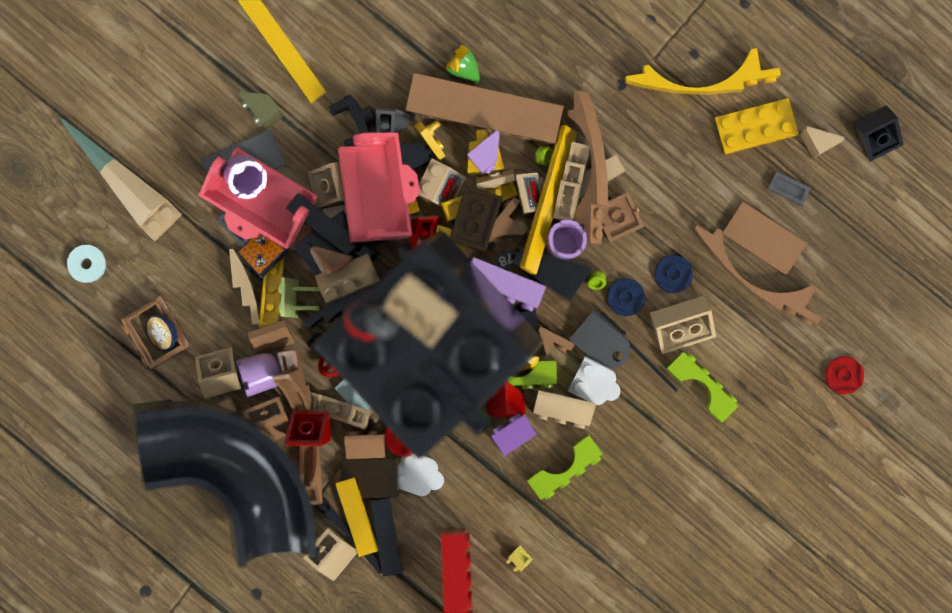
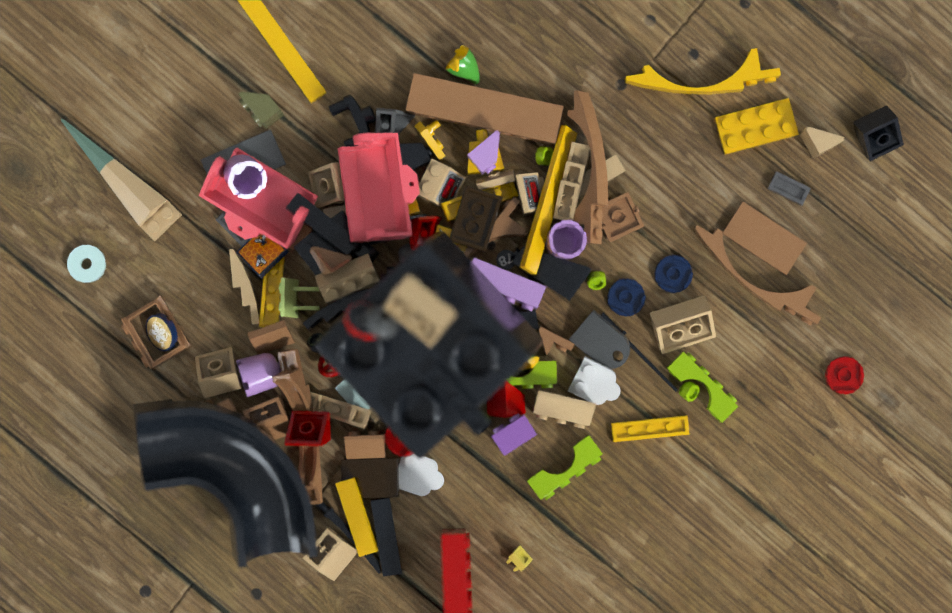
none -> yellow tile [611,415,689,442]
none -> lime tile [678,381,700,402]

